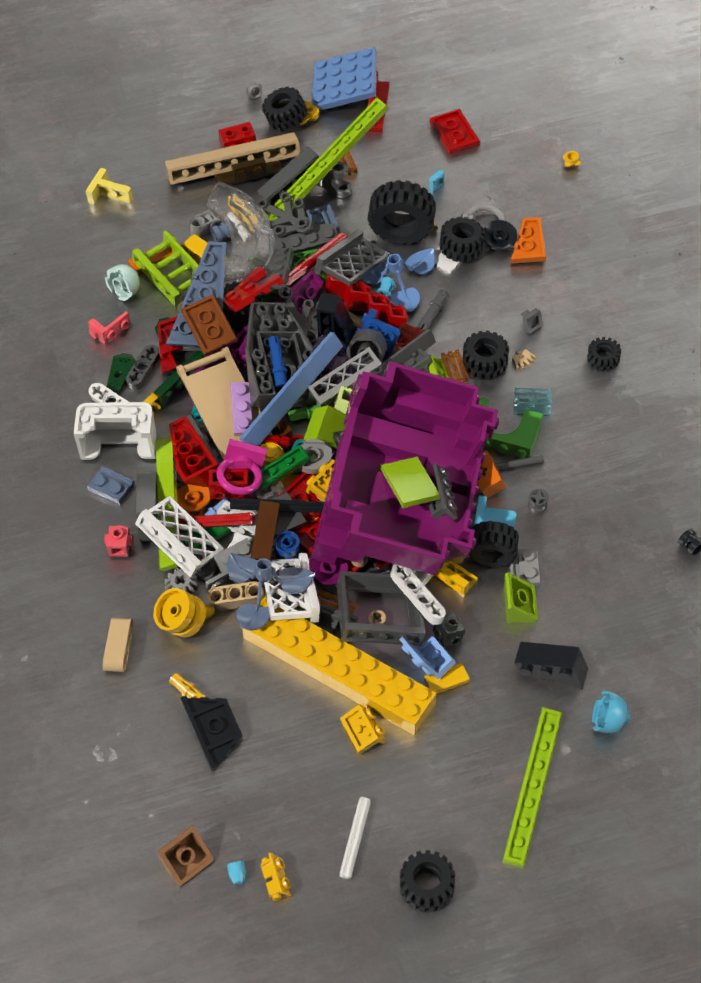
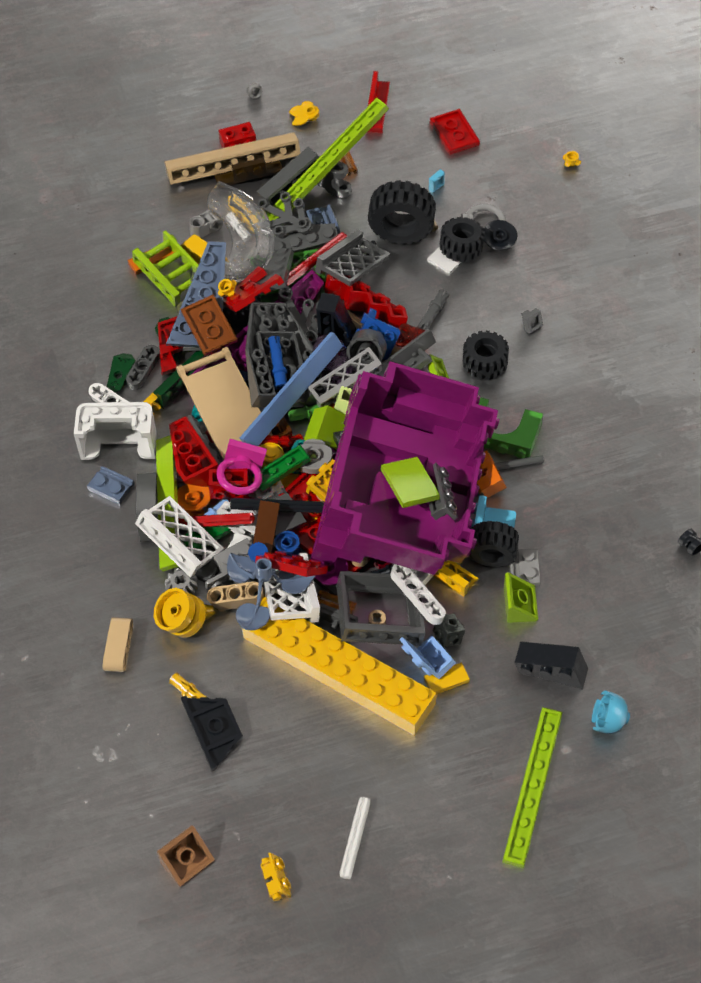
light yellow bracket [86,168,133,204] -> none
coral bracket [88,312,131,344] -> none
coral brick [104,525,134,557] -> none
light aqua cylinder [105,264,140,301] -> none
sand blue wheel [210,221,234,242] -> none
medium azure hose [227,861,246,885] -> none
lavender plate [230,382,252,436] -> none
black tyre [262,87,307,131] -> none
medium blue plate [312,47,377,111] -> none
yellow bracket [340,704,386,754] -> none
medium blue plant [355,248,435,313] -> none
medium azure bush [376,277,396,298] -> none
black tyre [400,850,455,912] -> none
clear orange tile [441,349,469,382] -> none
orange wing [511,217,546,264] -> none
tan piece [512,349,536,369] -> none
clear light blue hinge [514,388,552,417] -> none
dark grey wheel [528,489,548,513] -> none
black tyre [587,337,621,372] -> none
none -> yellow plate [218,279,237,297]
none -> blue tile [248,542,268,562]
none -> red plate [255,551,328,577]

